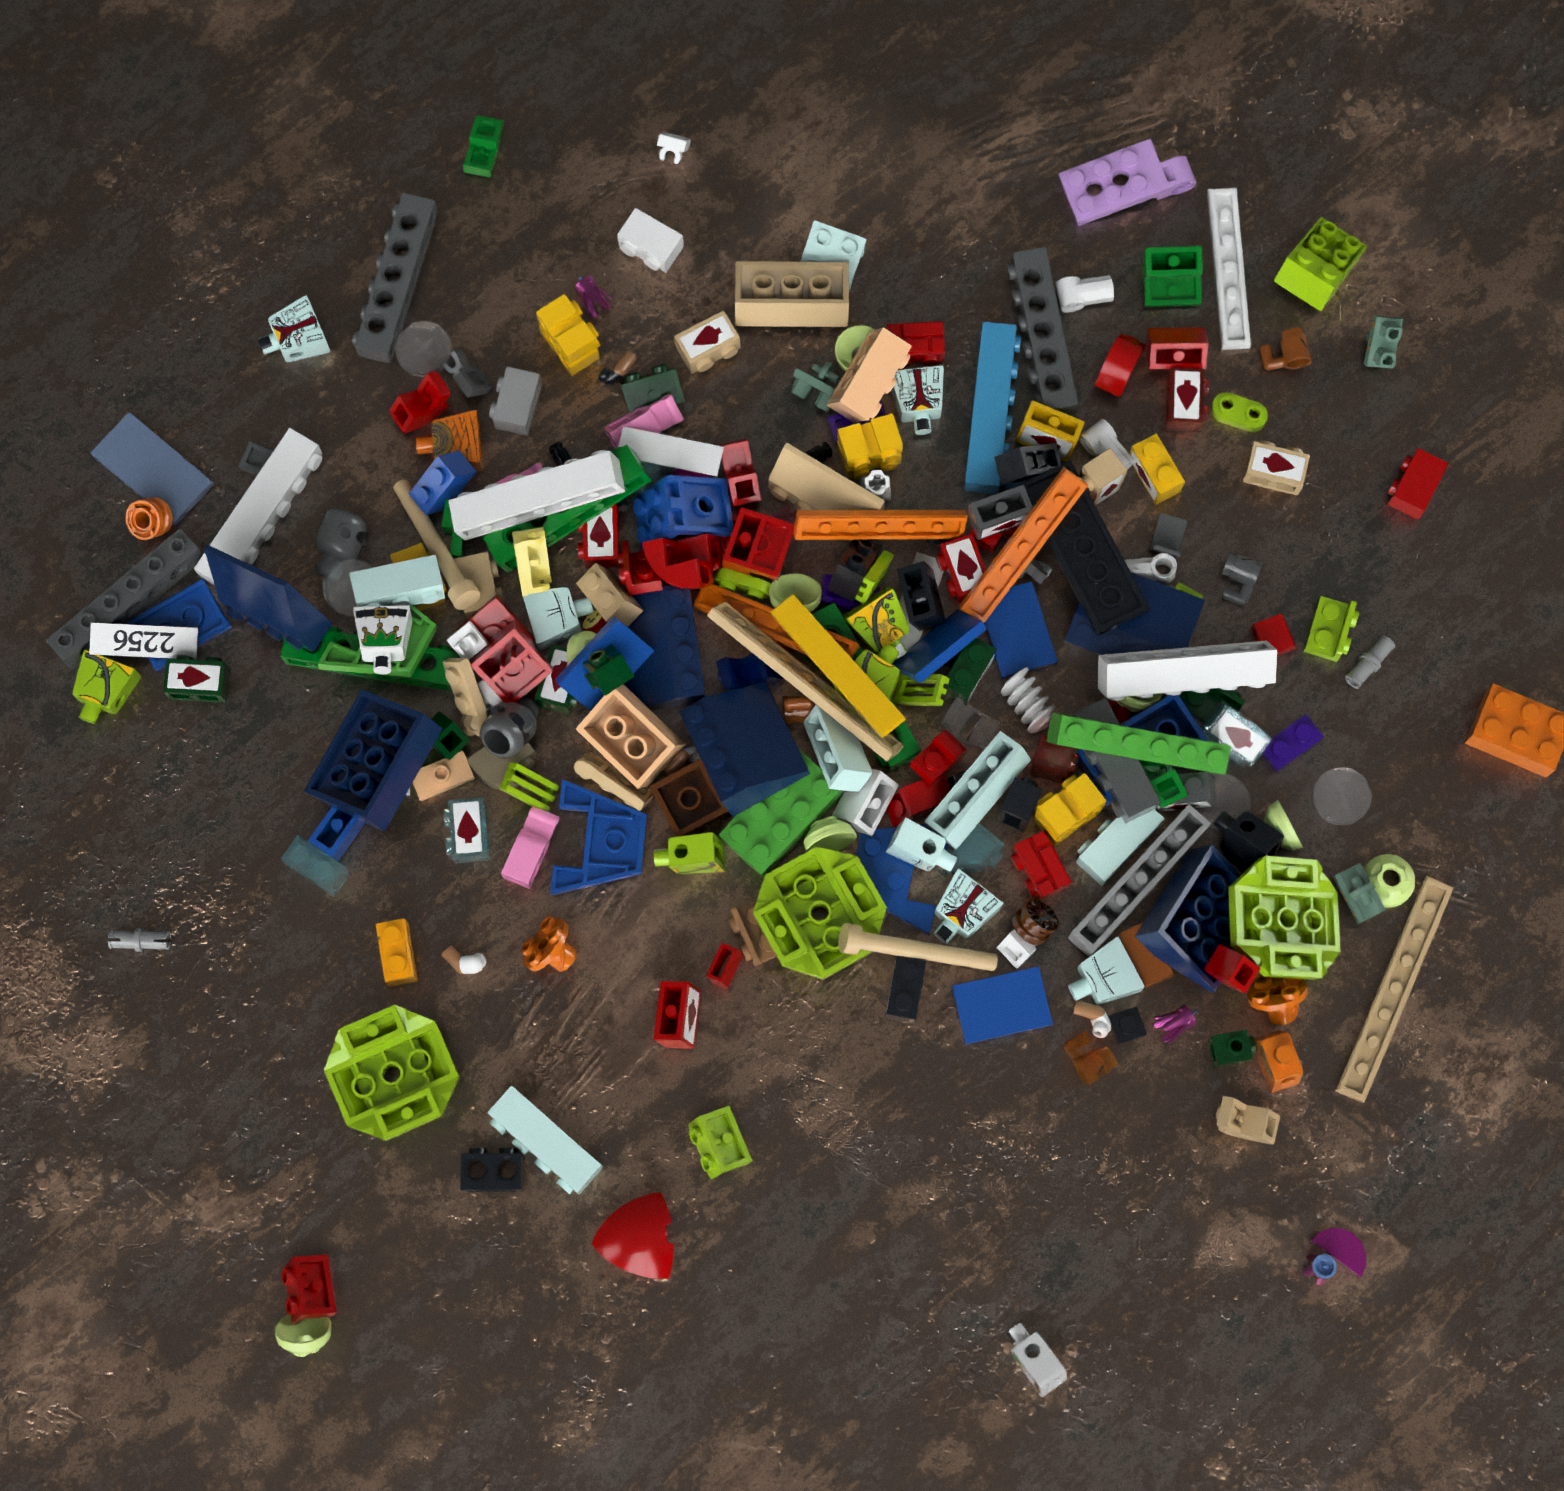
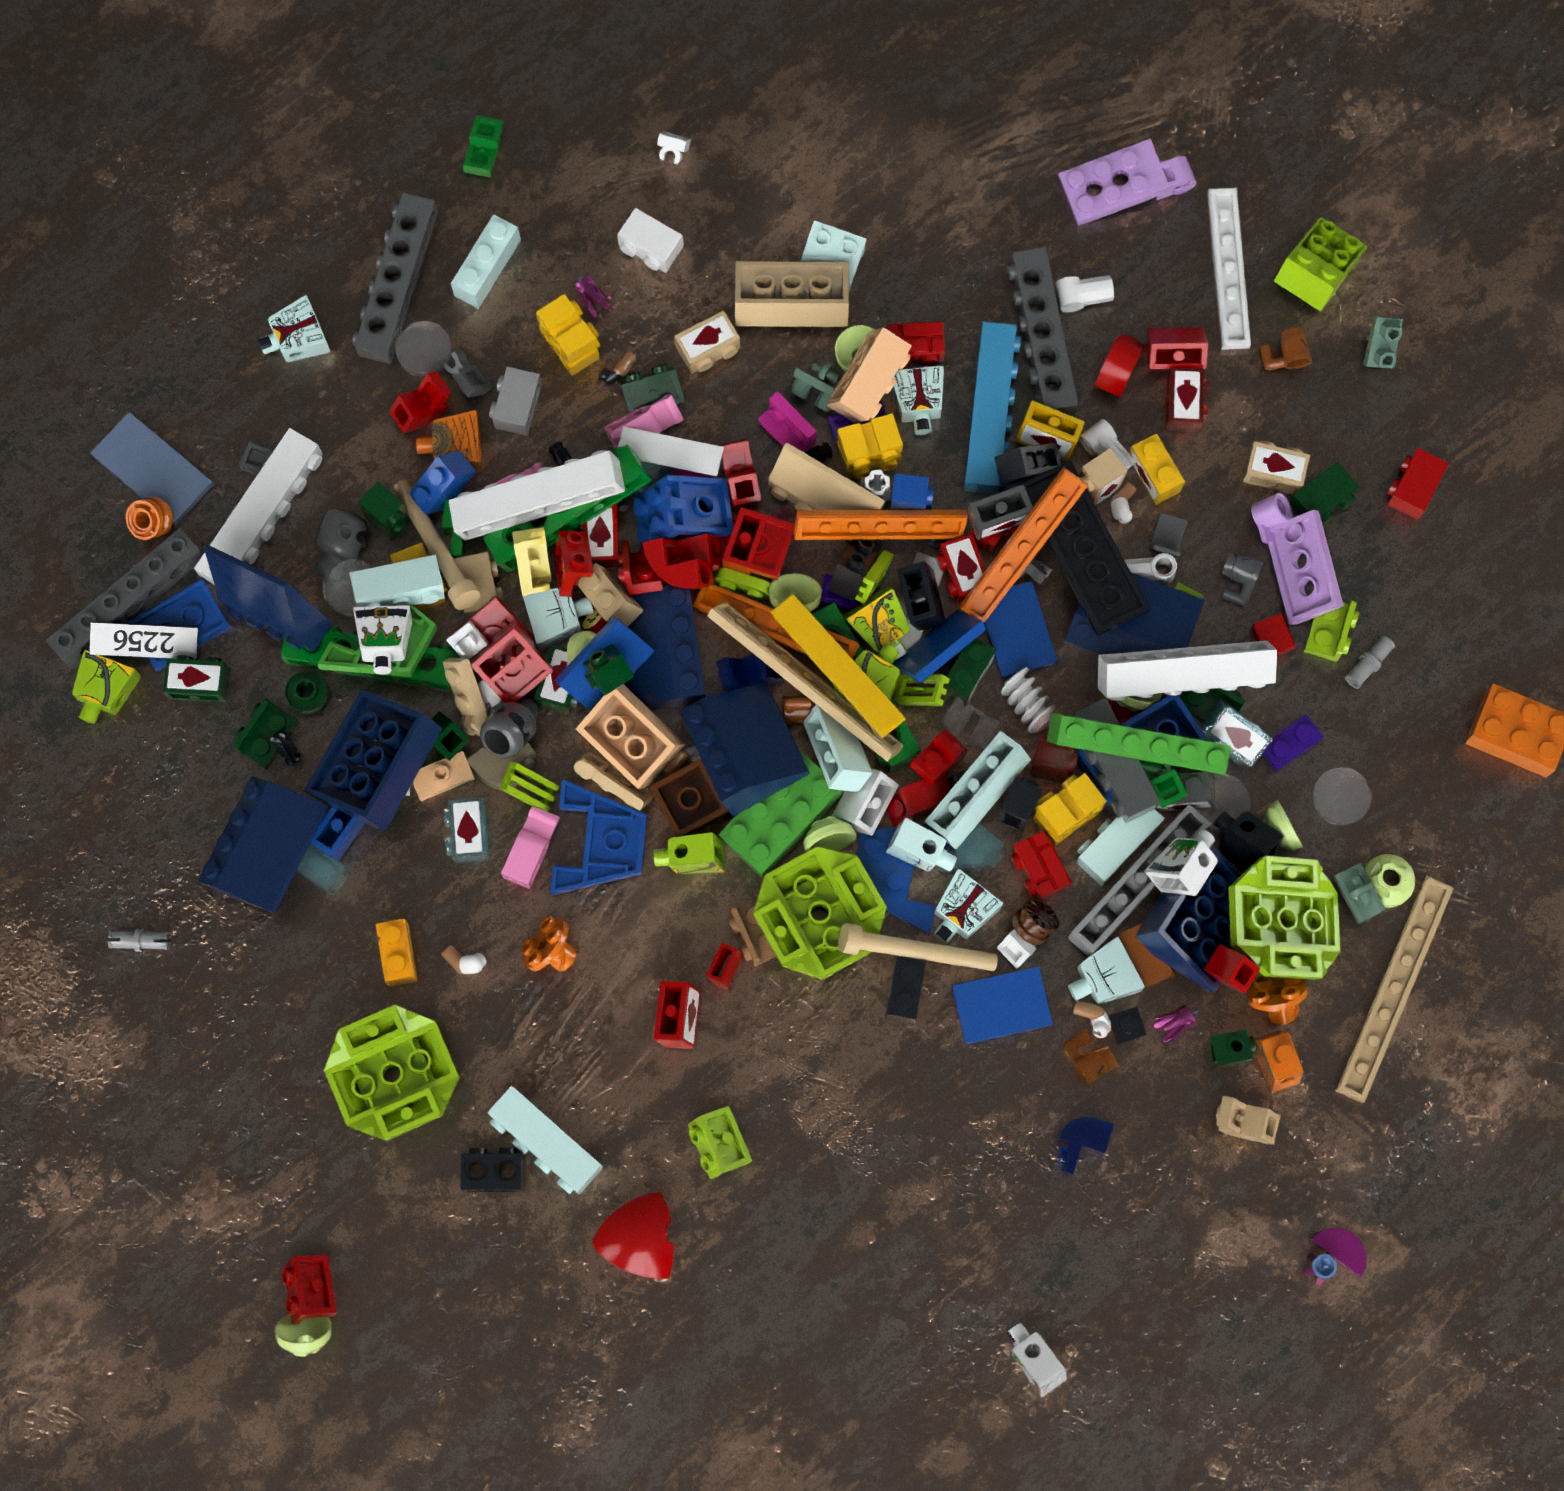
green brick [1142,246,1203,308] -> none
lime plate [1211,392,1268,432] -> none
none -> dark blue slope [198,776,328,914]
none -> dark green bracket [233,698,299,770]
none -> black piece [270,730,301,765]
none -> dark green plate [285,670,329,714]
none -> dark green brick [358,482,410,541]
none -> light aqua brick [451,214,521,309]
none -> red bracket [553,530,594,597]
none -> dark pink bracket [758,391,817,453]
none -> blue brick [890,473,934,510]
none -> clear blue brick [1056,1117,1114,1177]
none -> white arm [1110,481,1137,524]
none -> white torso [1144,830,1217,896]
none -> lavender hinge [1251,493,1344,625]
none -> dark green brick [1289,462,1360,525]

